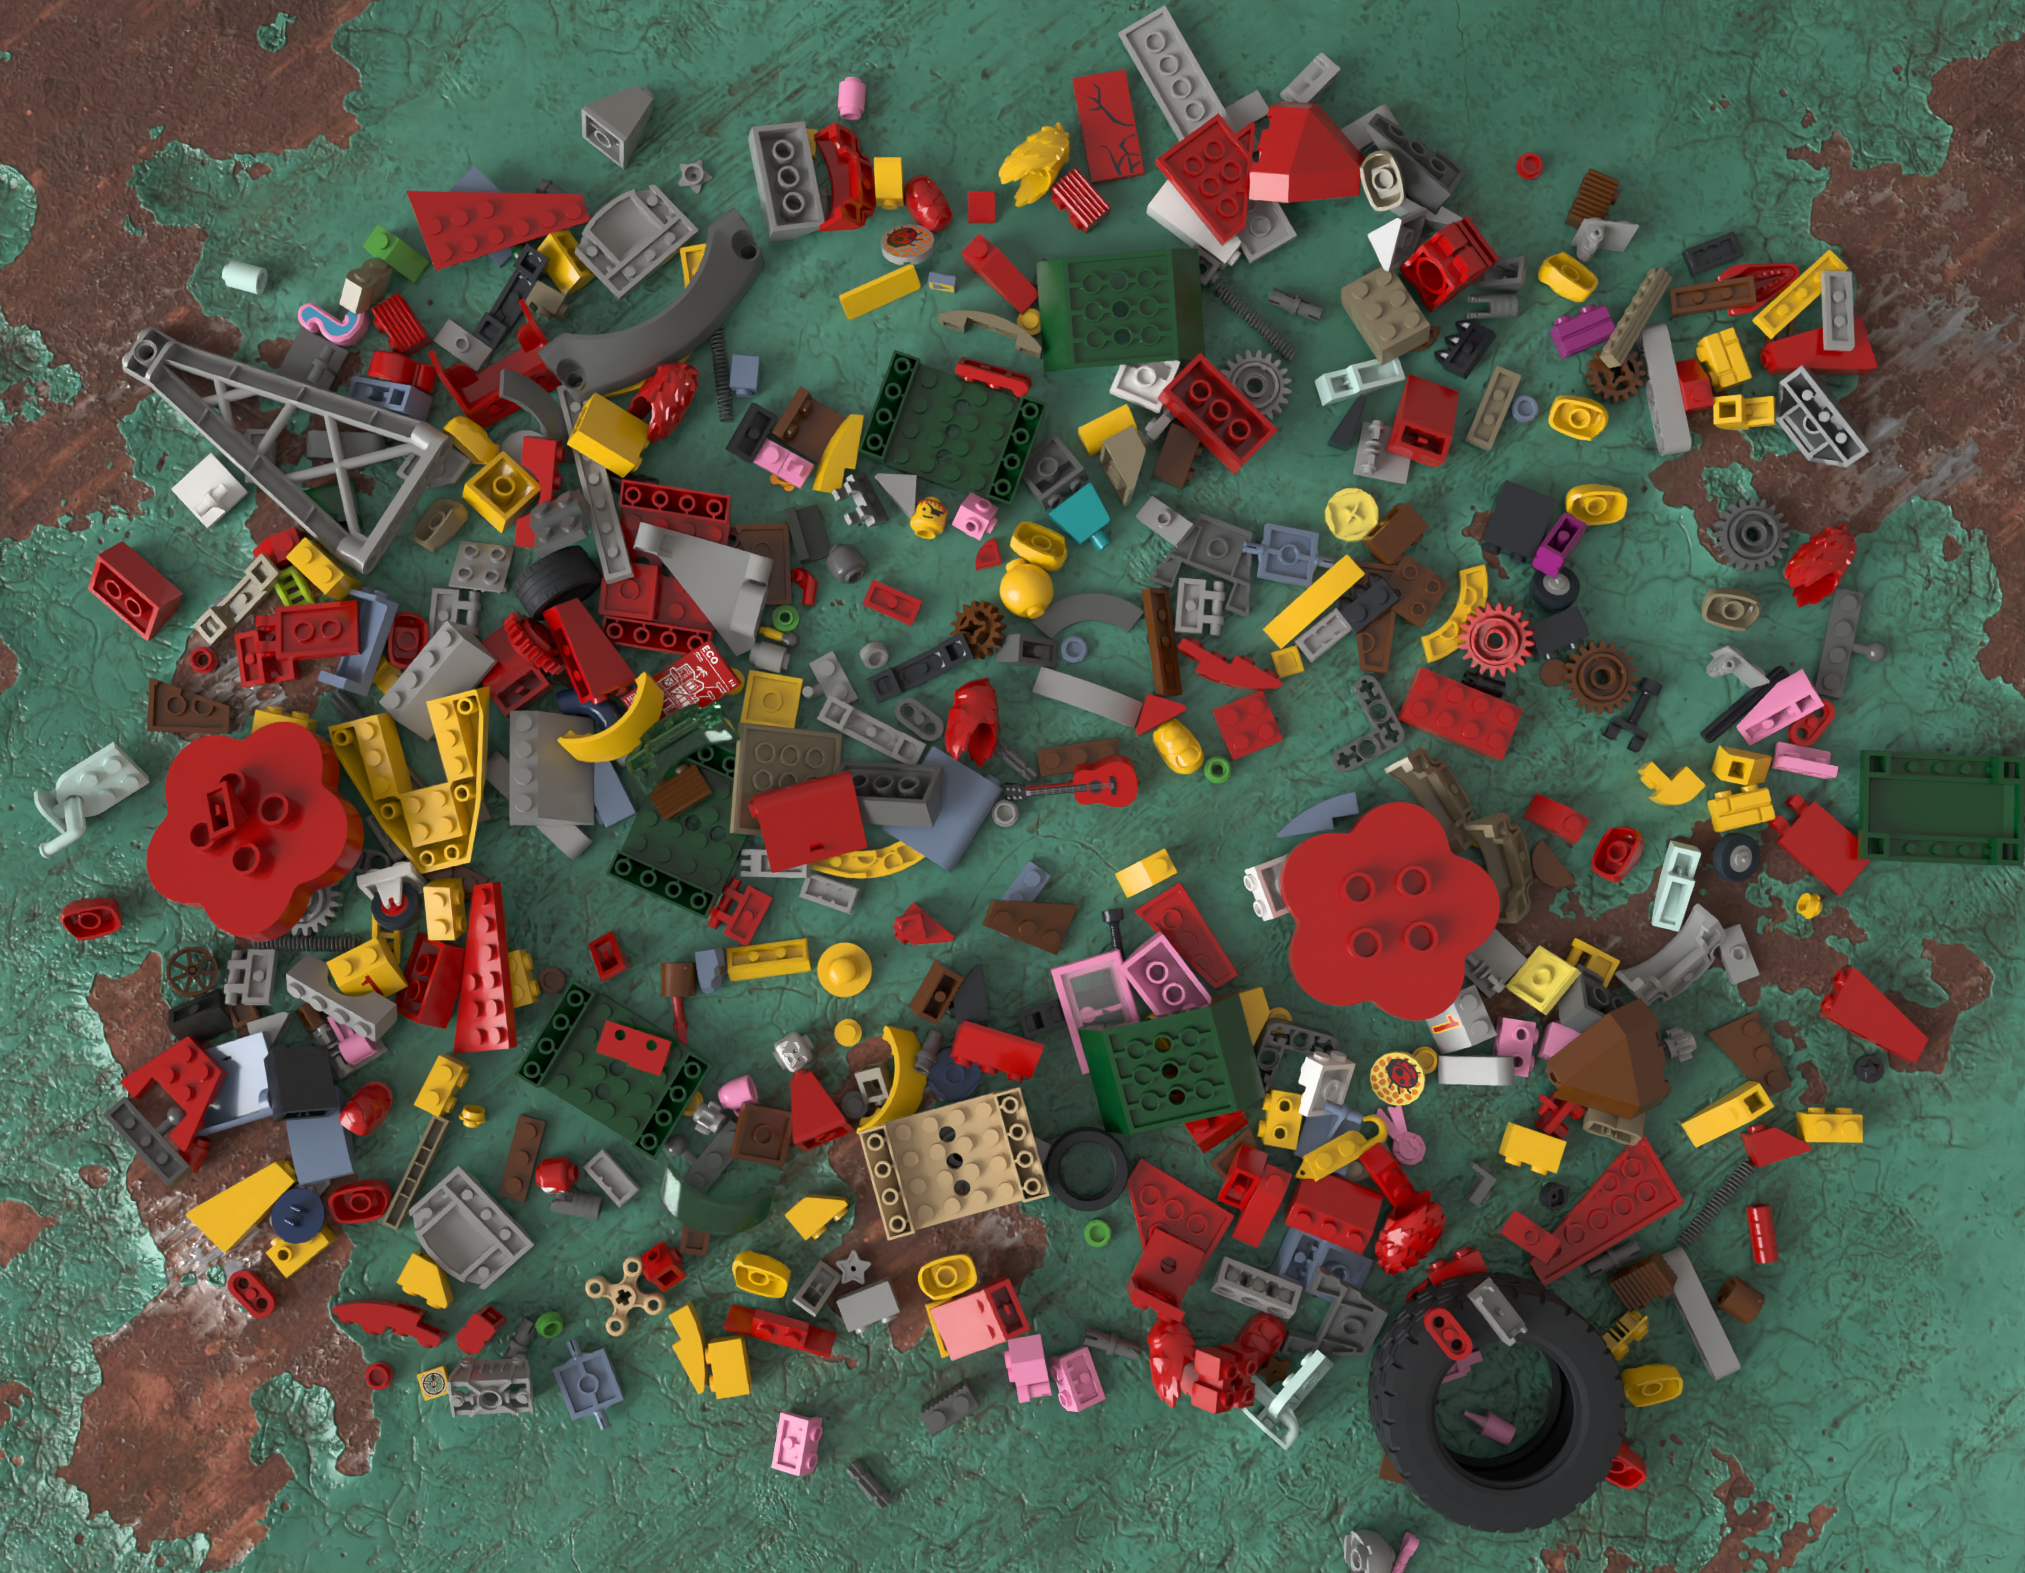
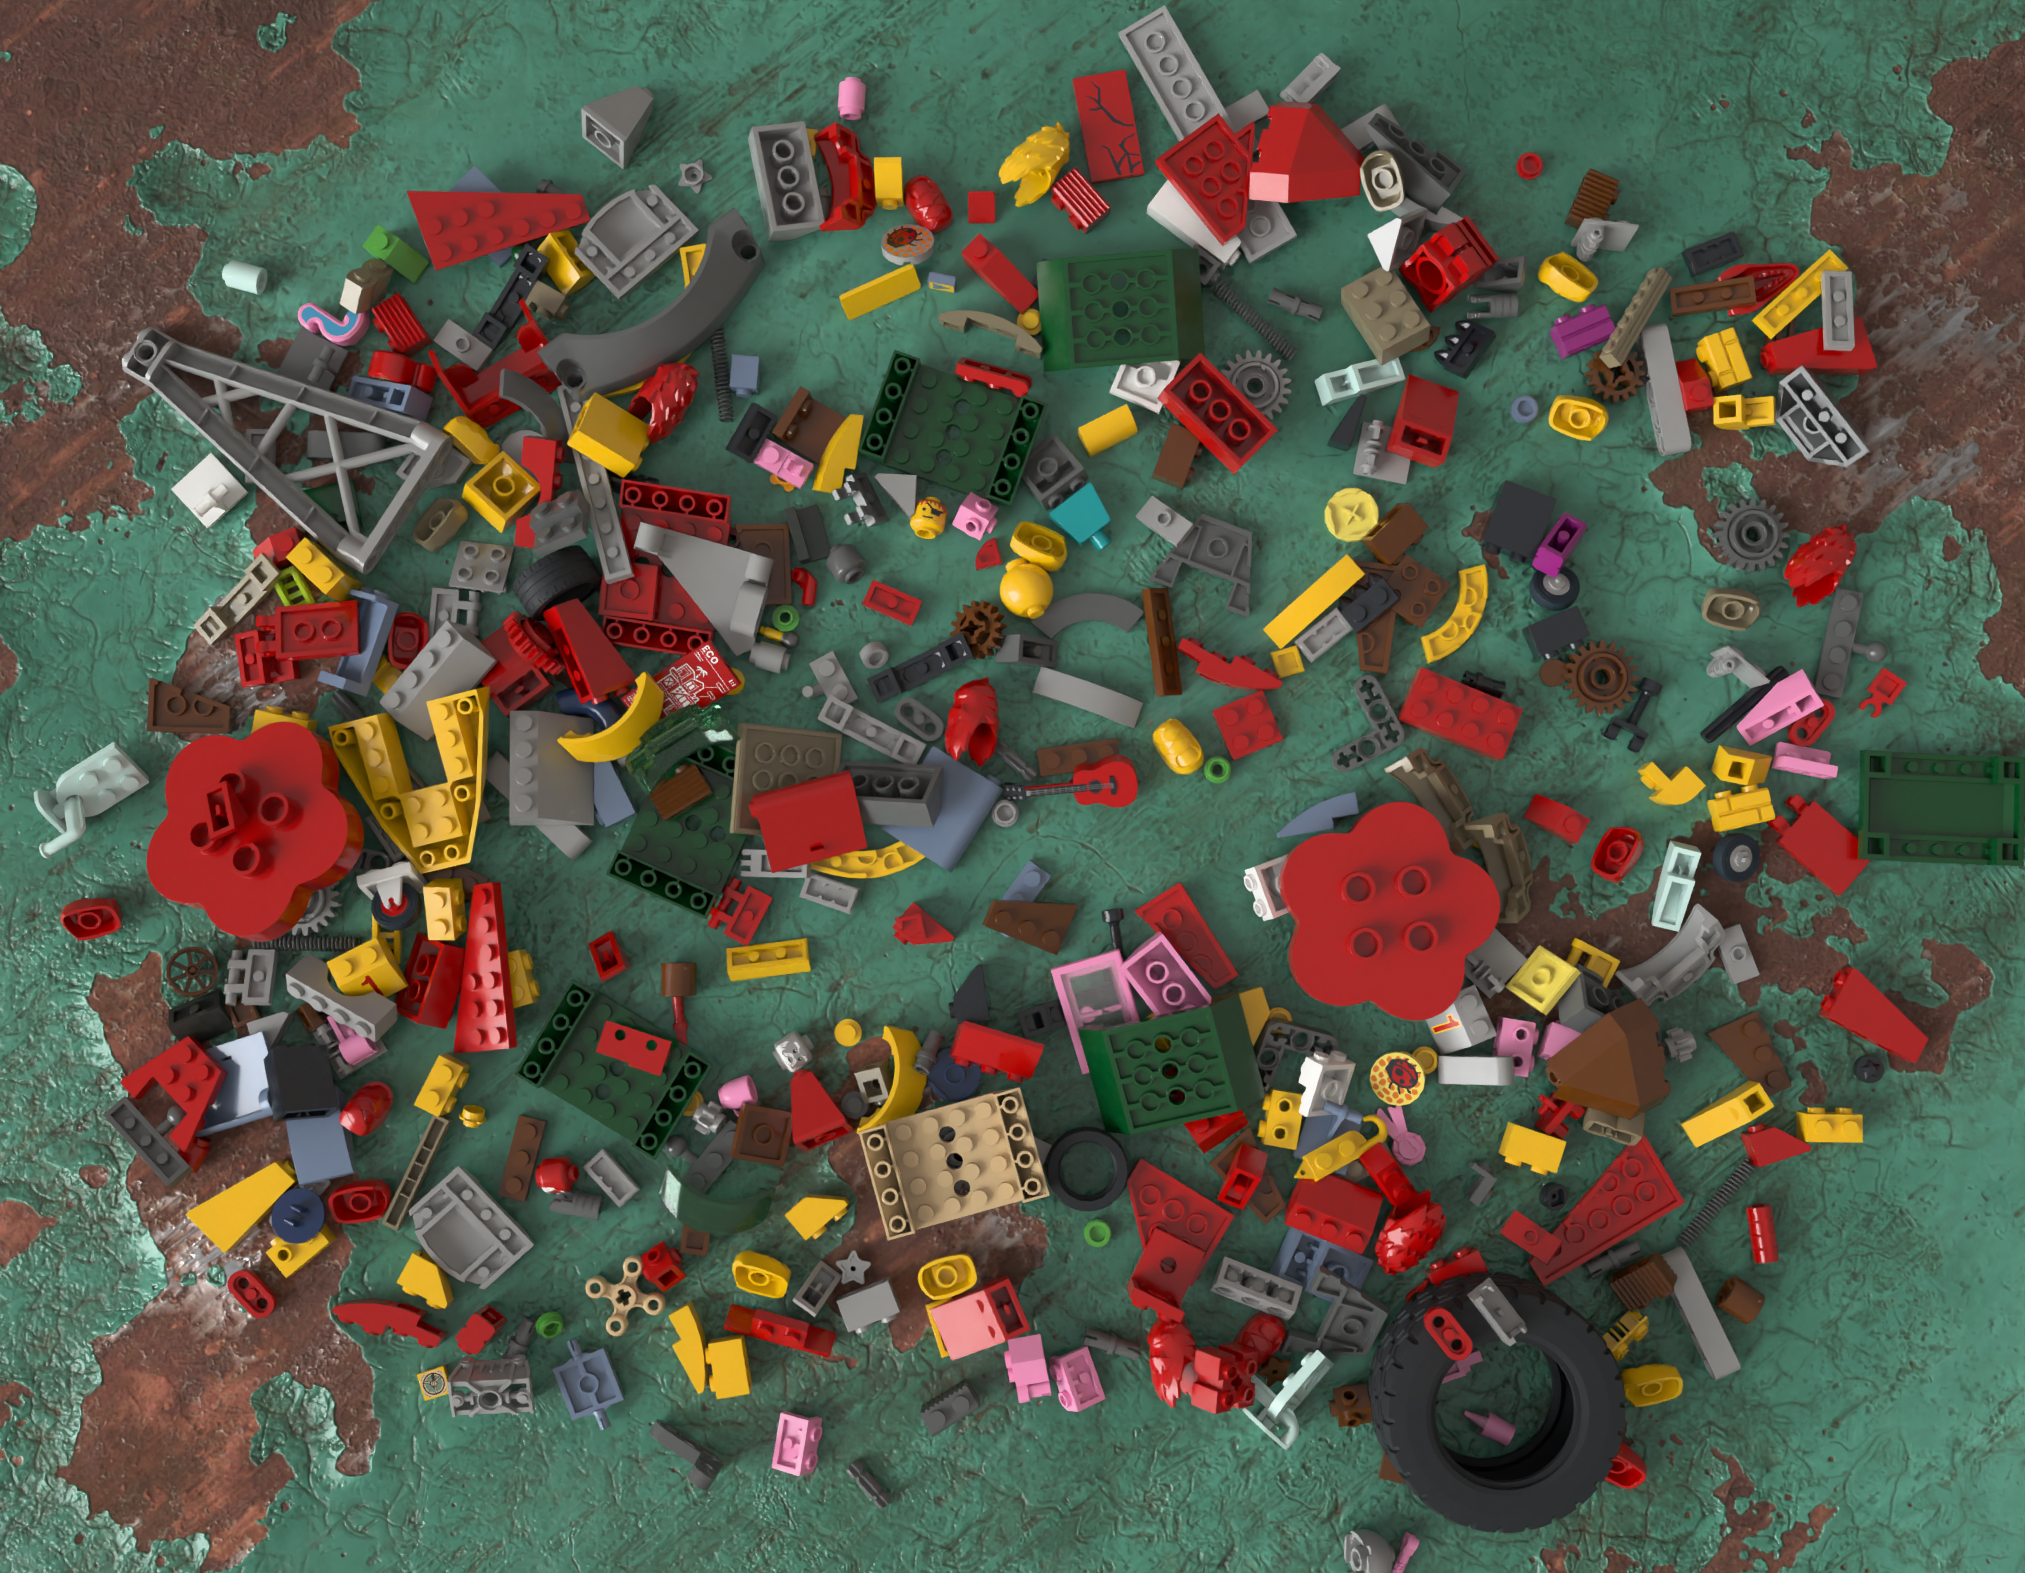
red slope [88,541,183,641] -> none
red plate [190,647,218,674] -> none
red plate [365,1362,394,1390] -> none
reddish brown tile [538,966,567,994] -> none
sand blue rock [695,947,727,994] -> none
yellow plate [740,670,804,728] -> none
yellow plate [817,942,872,997] -> none
reddish brown brick [909,959,964,1025] -> none
sand blue tile [1060,636,1088,664] -> none
dark tan slope [1099,425,1148,509] -> none
yellow slope [1115,848,1178,898] -> none
red slope [1135,694,1187,737] -> none
light grey plate [1145,405,1176,446] -> none
light grey plate [1174,578,1226,636] -> none
red slope [1231,1162,1292,1248] -> none
sand blue plate [1243,523,1334,587] -> none
gear [1458,601,1536,677] -> none
dark tan plate [1464,365,1522,451] -> none
reddish brown tile [1531,839,1576,888] -> none
yellow piece [1565,484,1627,526] -> none
yellow plate [1796,893,1822,919] -> none
none -> dark grey beam [649,1419,723,1491]
none -> reddish brown brick [1329,1384,1372,1427]
none -> red plate [1858,667,1907,718]

